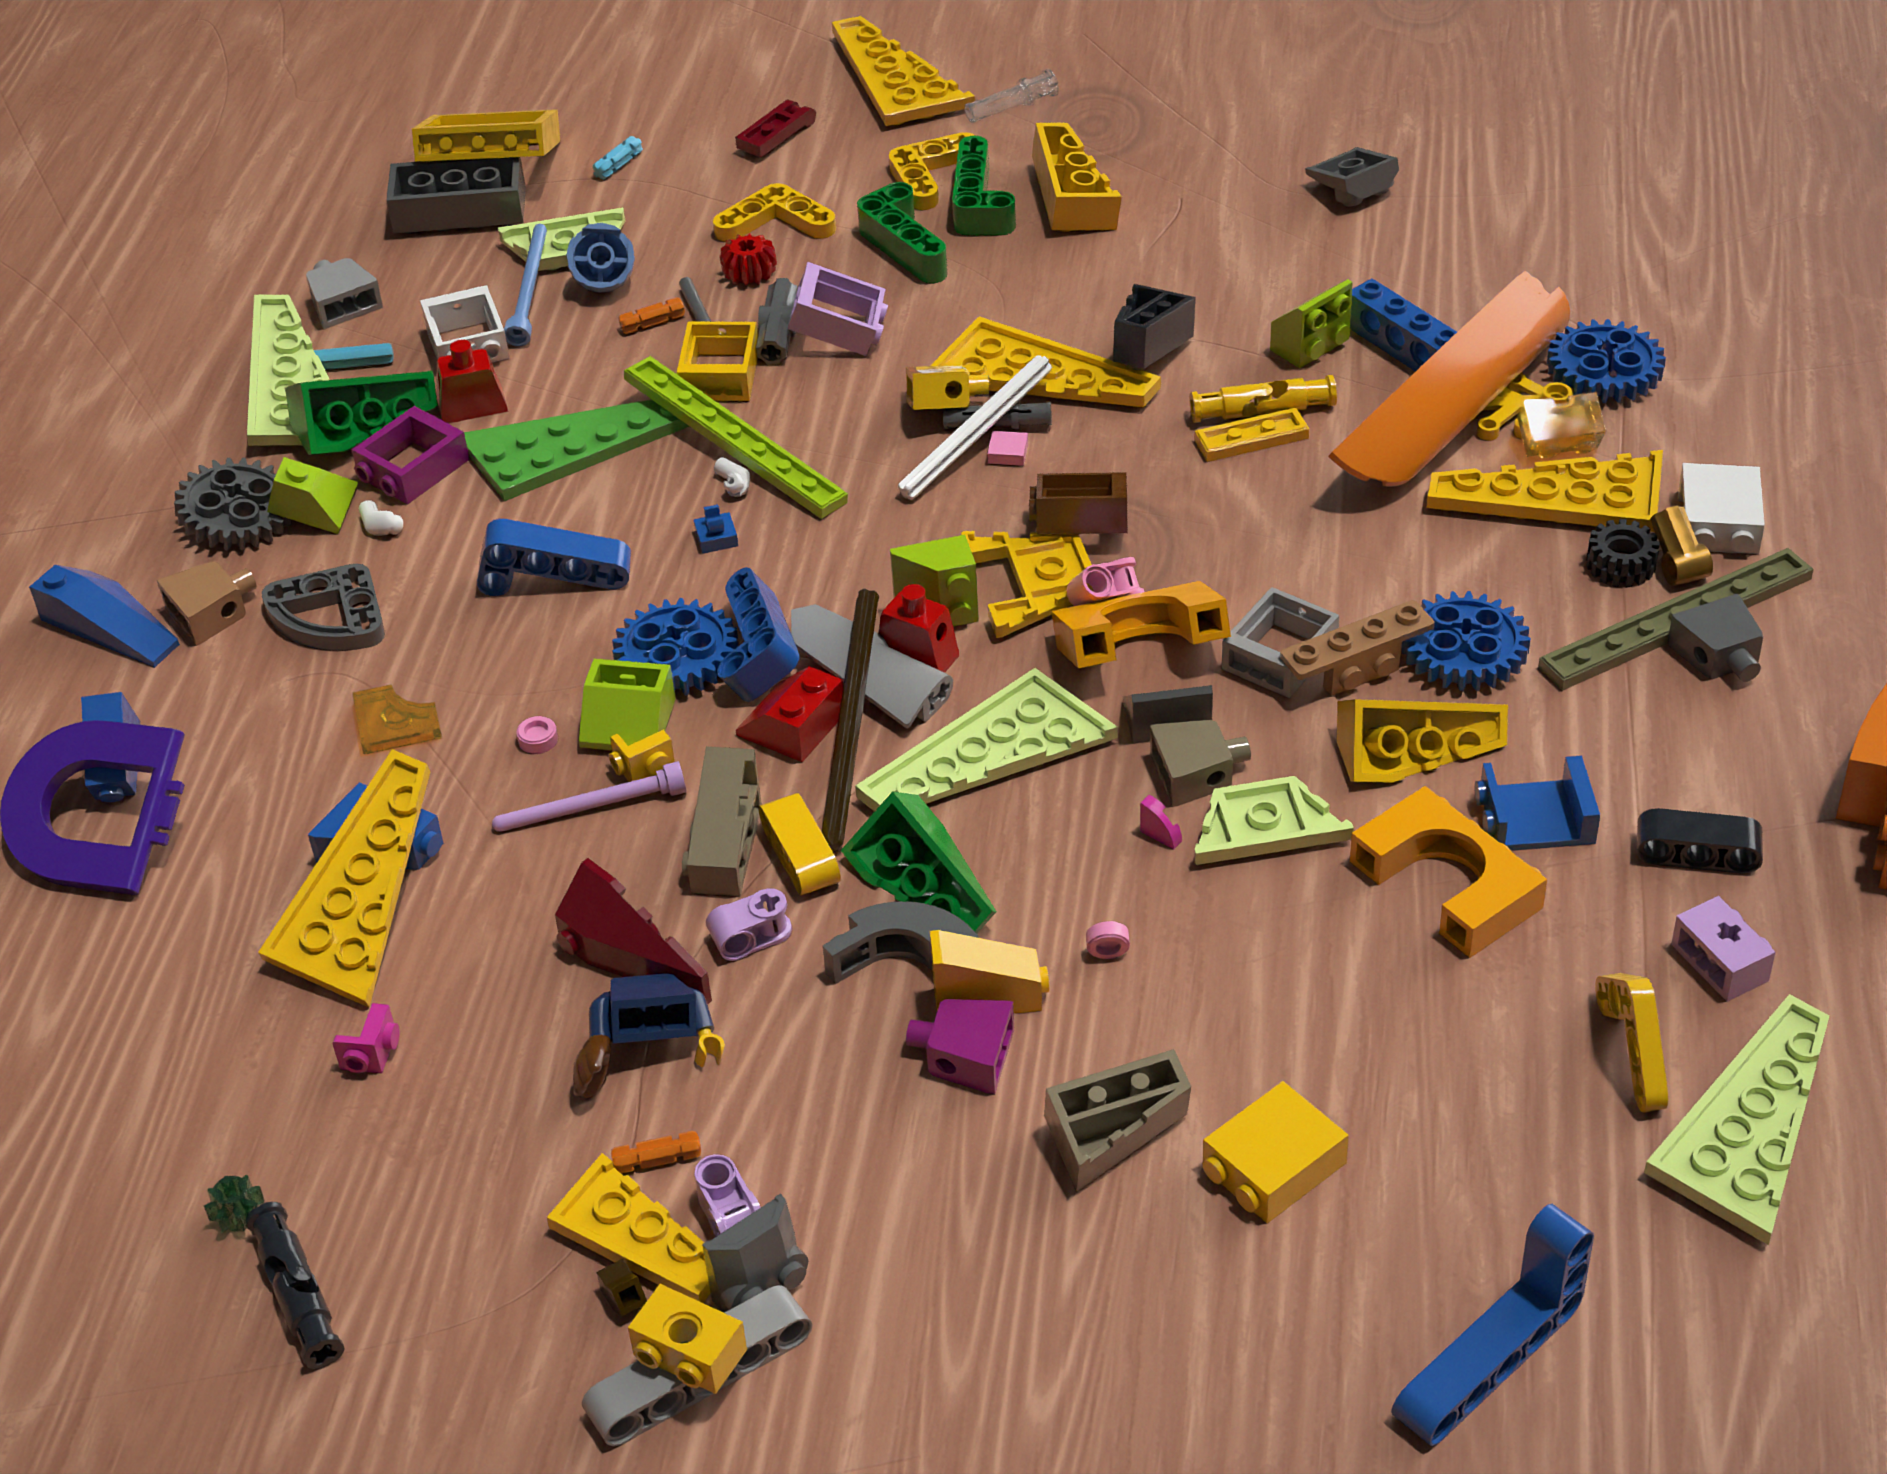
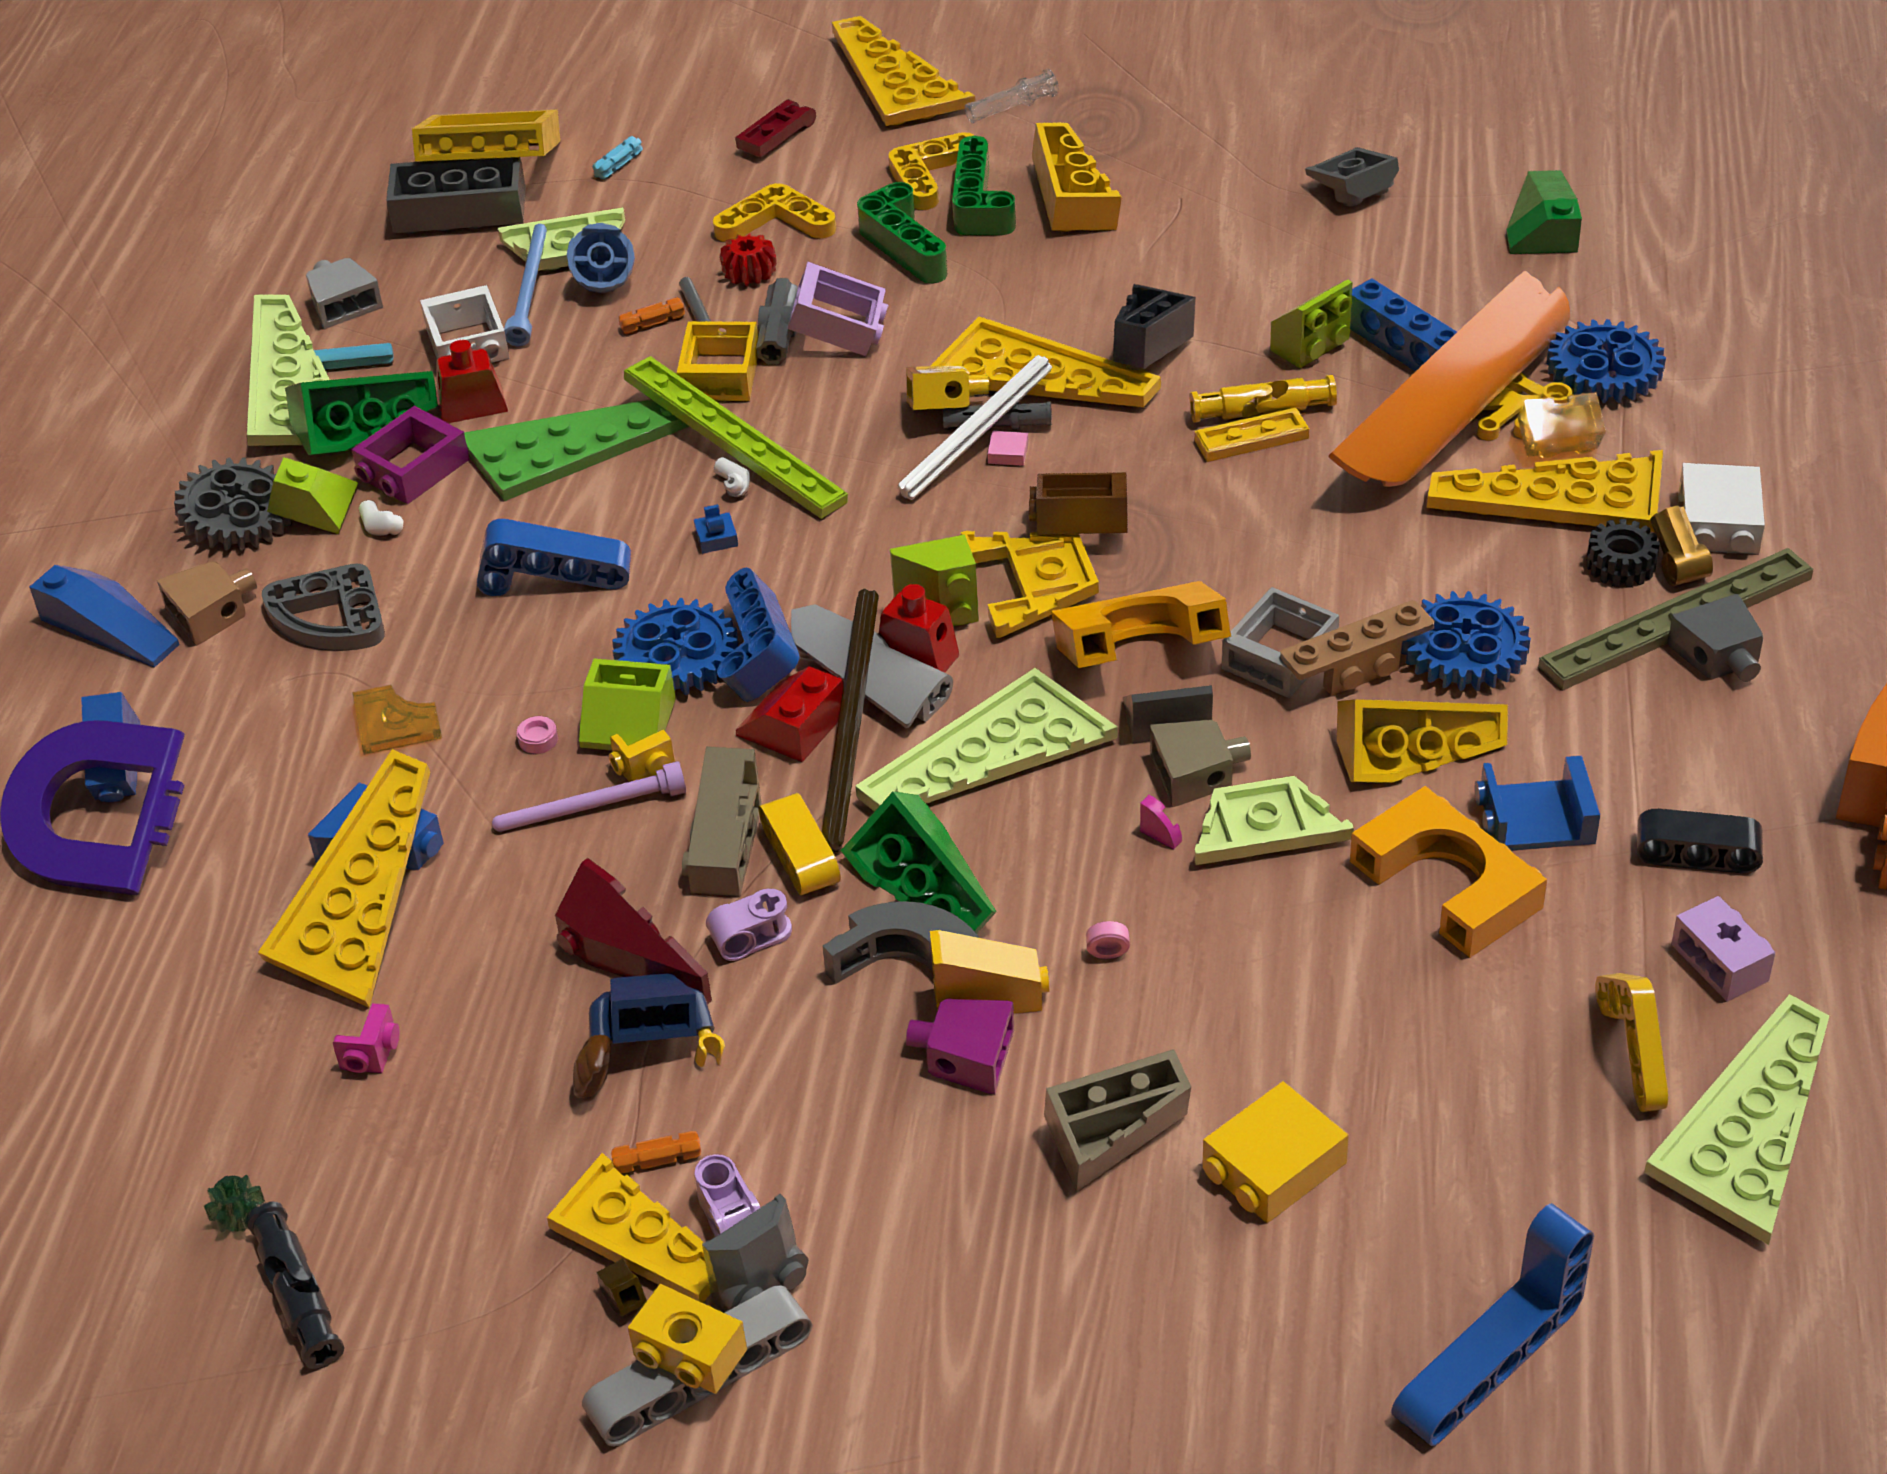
bright pink piece [1067,557,1145,606] -> none
none -> green wedge [1506,170,1582,254]

